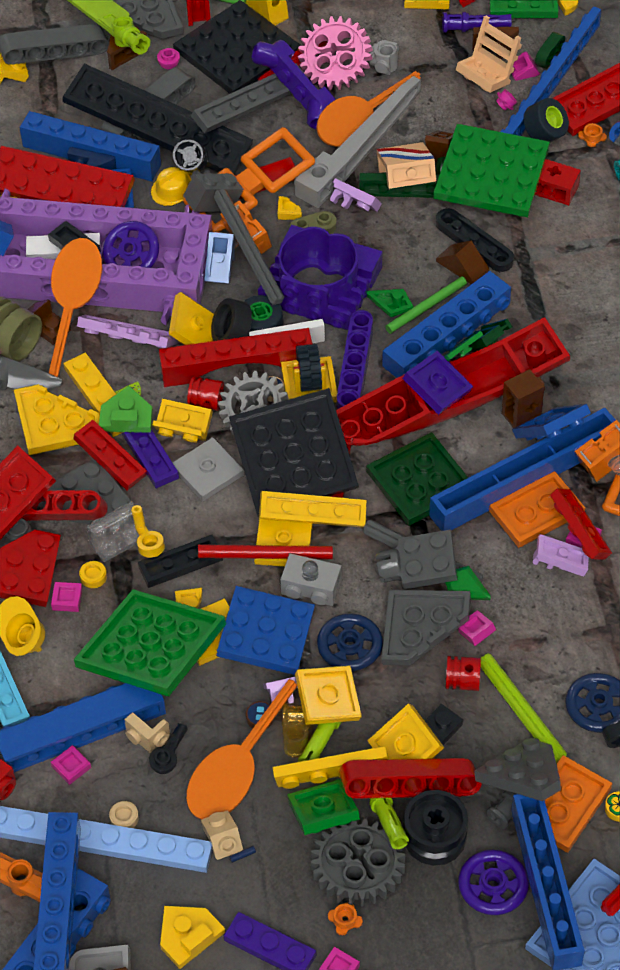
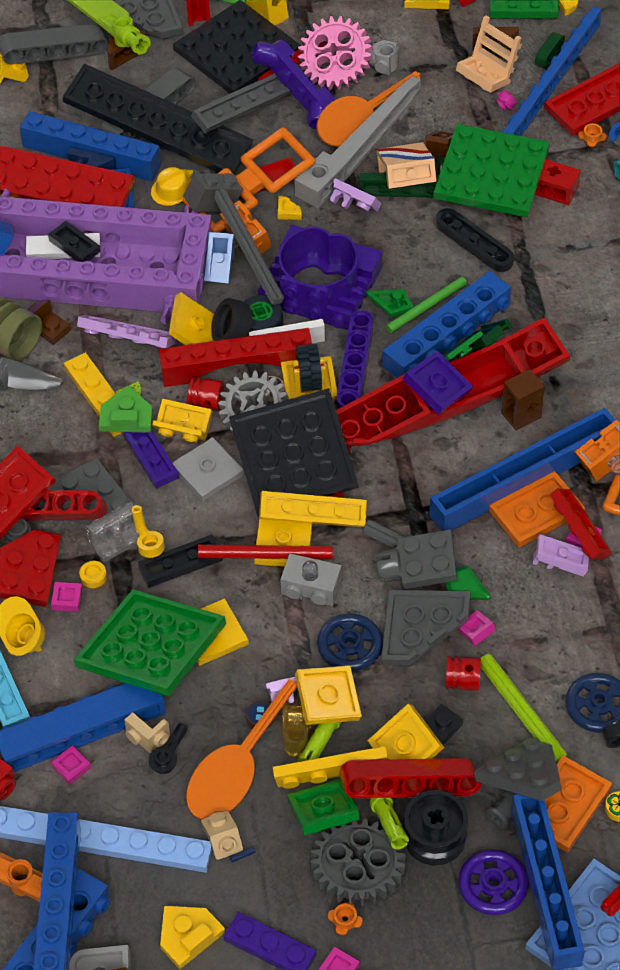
yellow plate [14,384,100,455] -> none
orange piece [49,238,102,377] -> none
red plate [73,420,147,491] -> none
dark purple plate [103,221,159,268] -> none
tan tile [109,801,139,828] -> none
dark pink plate [157,48,180,69] -> none
wheel [173,139,209,173] -> none
yellow tile [175,588,202,608] -> none
blue plate [216,586,315,675] -> none
olive plate [290,211,336,234] -> none
dark green plate [366,432,468,526] -> none
reddish brown slope [436,240,489,284] -> none
dark purple pin [442,12,512,33] -> none
dark pink slope [512,51,540,81] -> none
blue plate [512,404,591,441] -> none
black wheel [524,98,569,142] -> none

